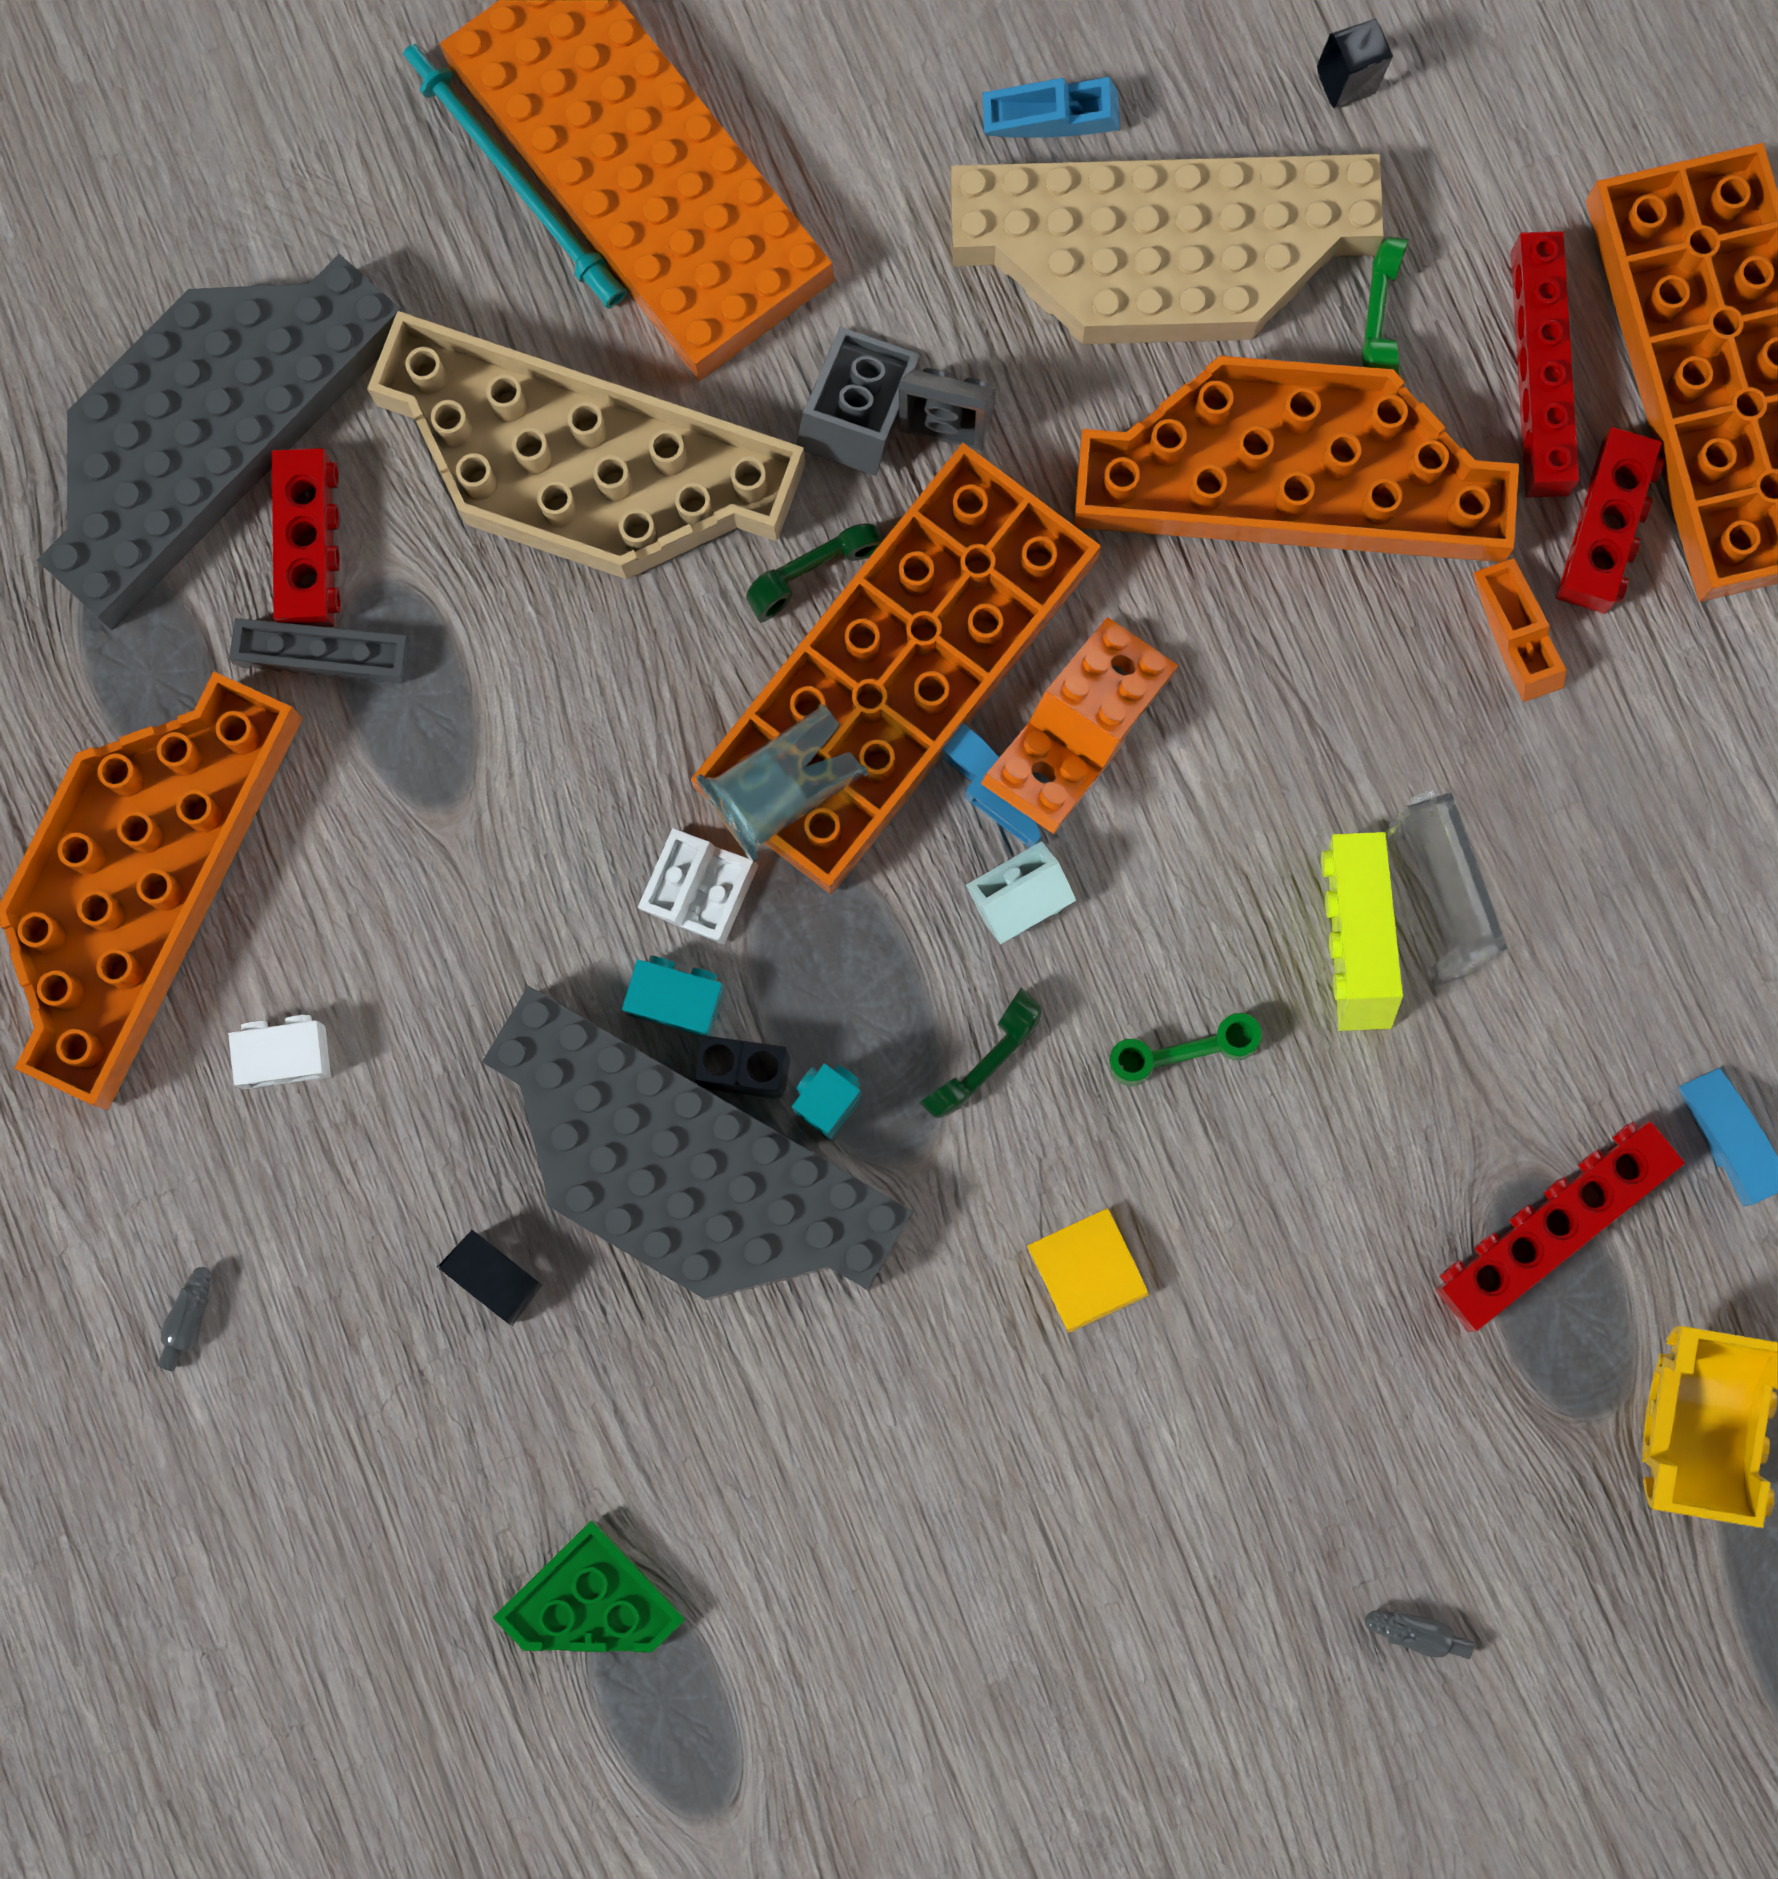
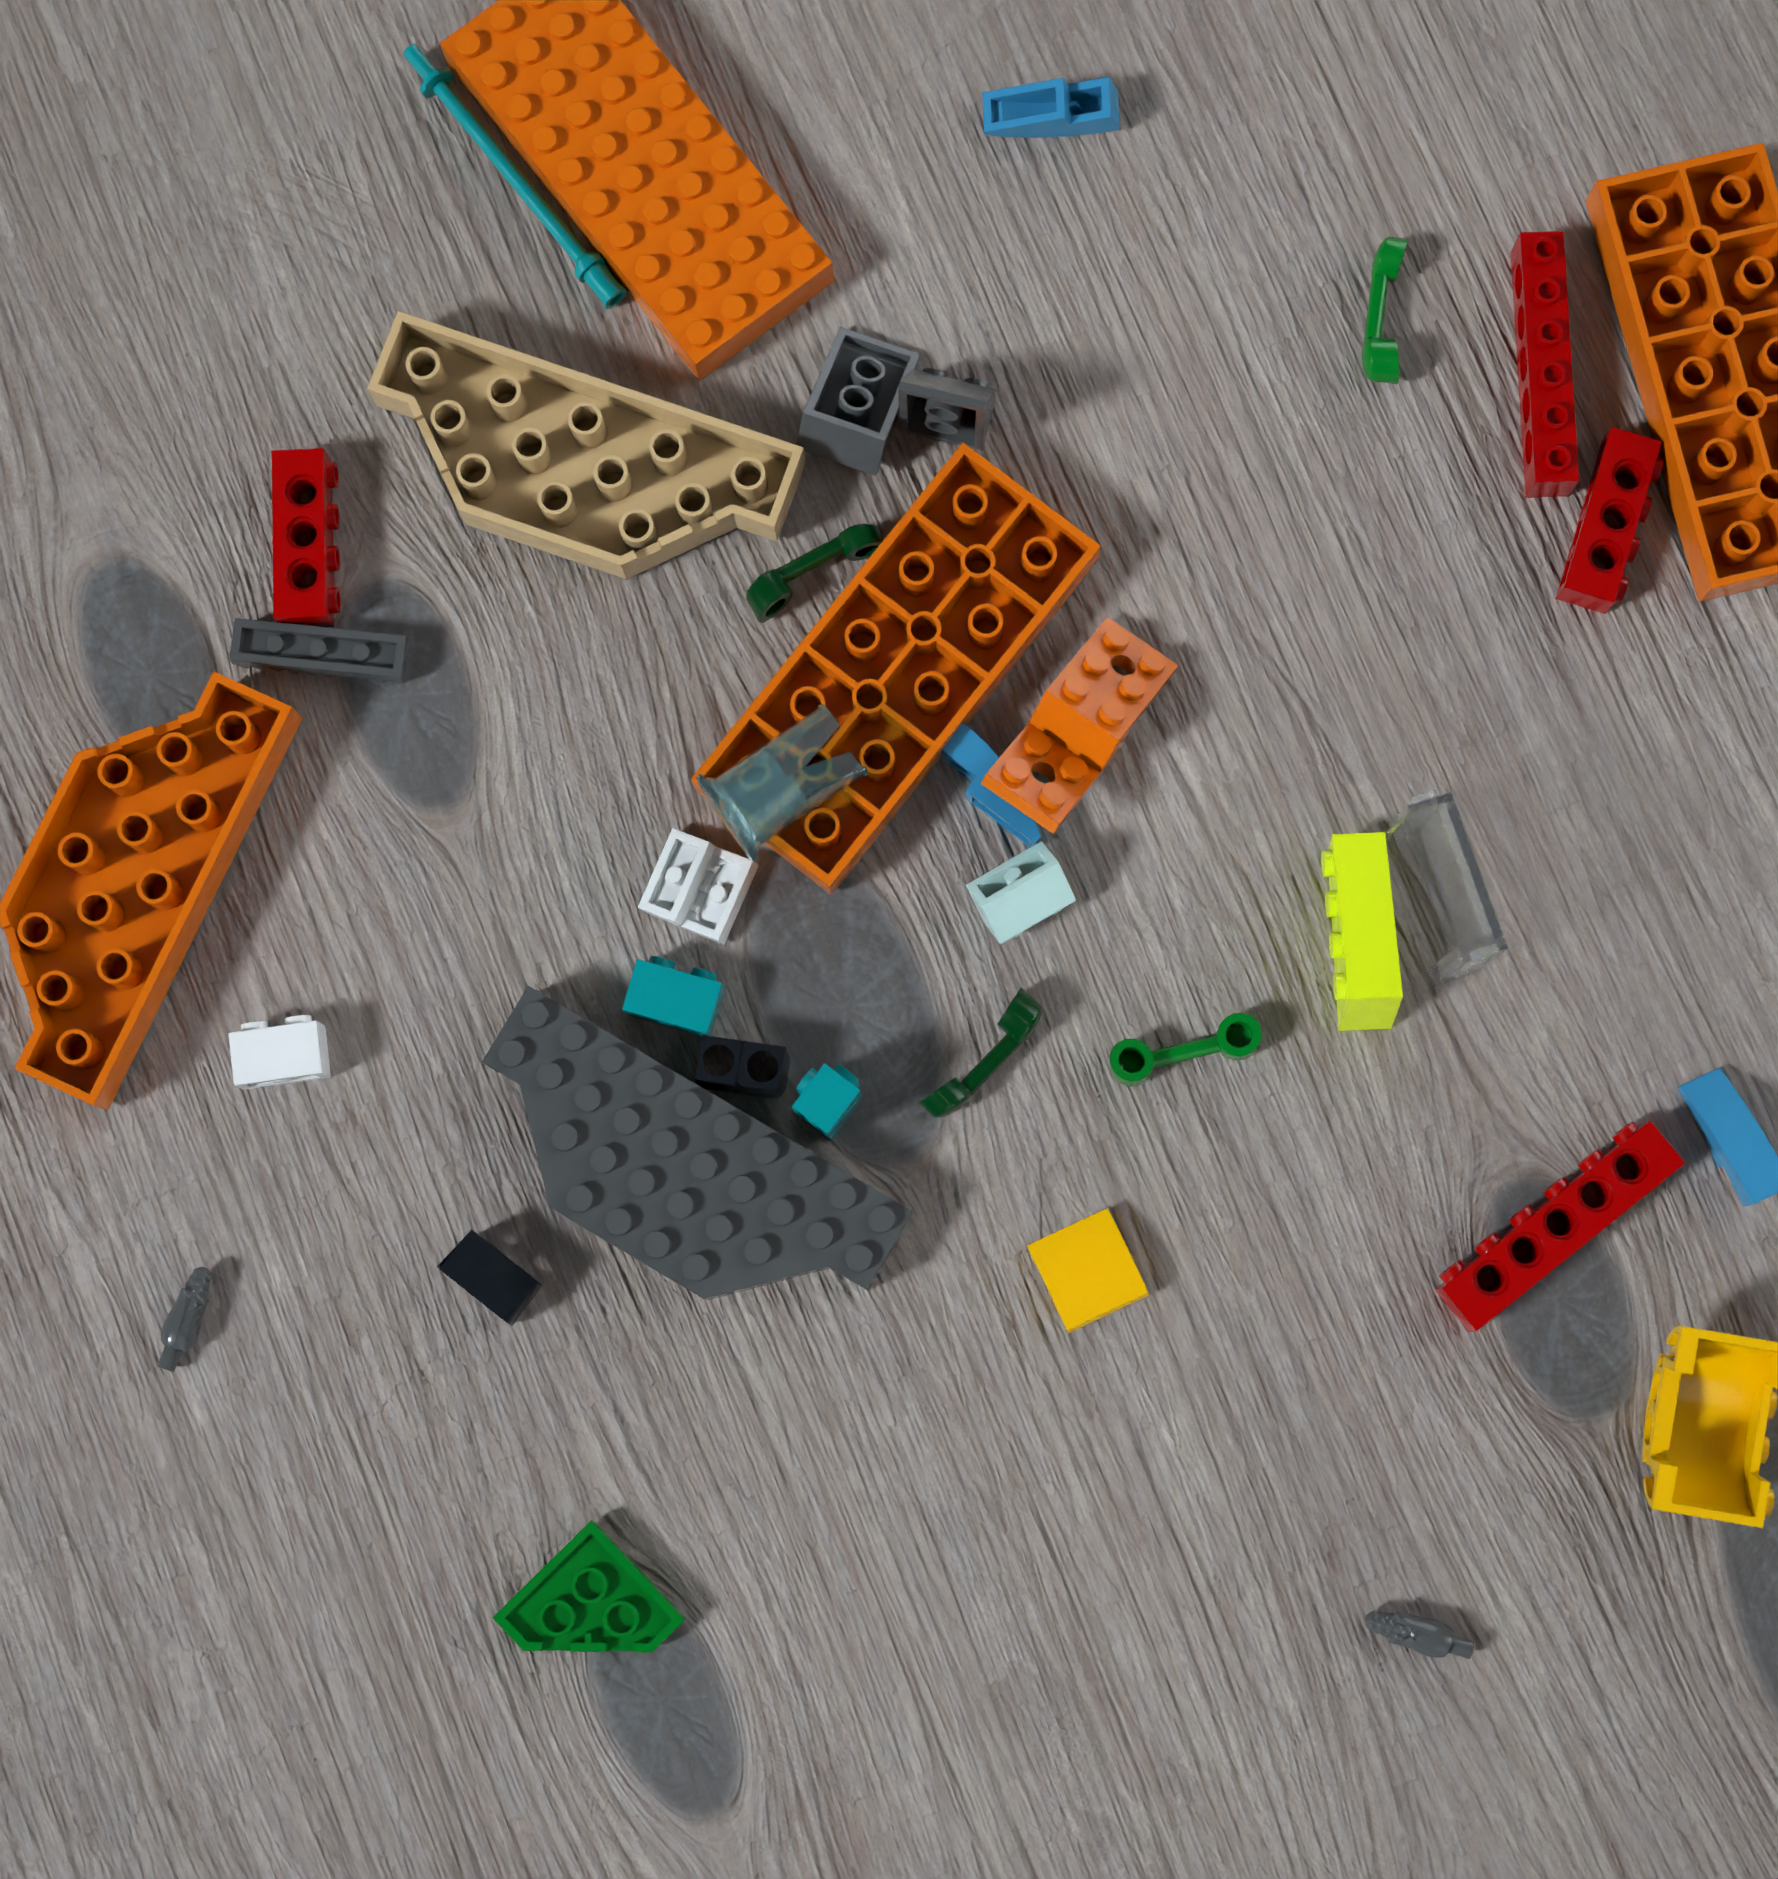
dark grey brick [37,254,402,630] -> none
tan brick [950,154,1384,344] -> none
orange brick [1073,356,1519,562] -> none
black piece [1317,19,1393,108] -> none
orange slope [1473,558,1567,702] -> none

